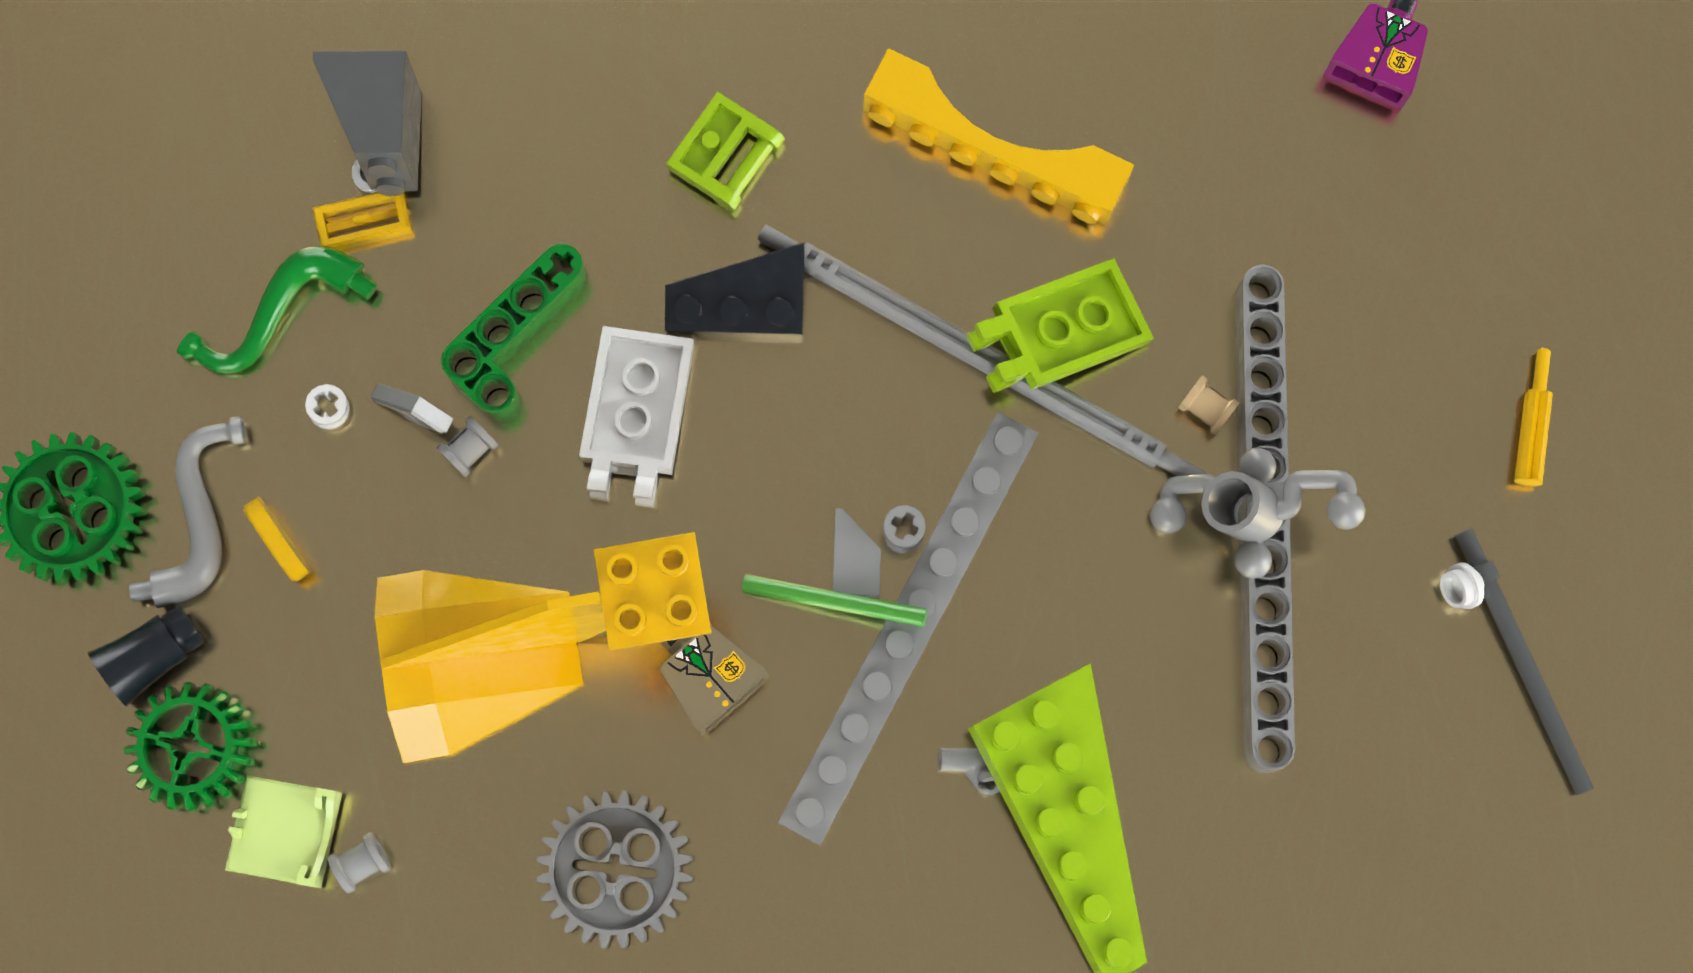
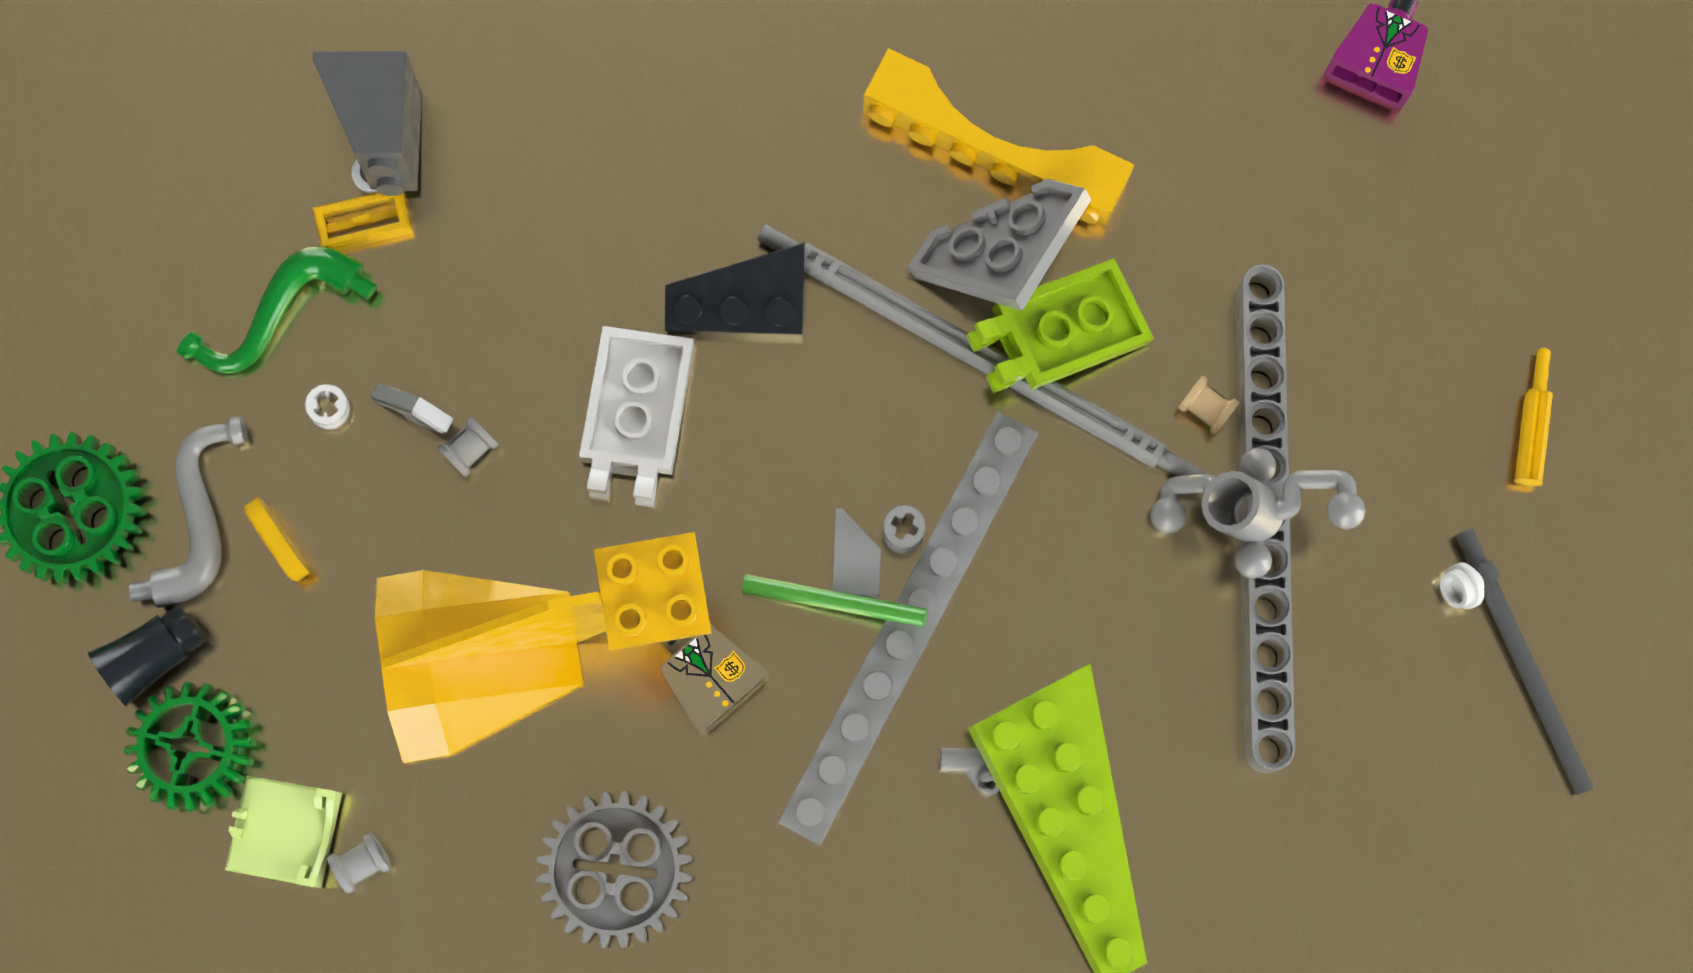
green beam [441,244,587,422] -> none
lime plate [666,91,785,212] -> none
none -> light grey plate [907,179,1091,311]

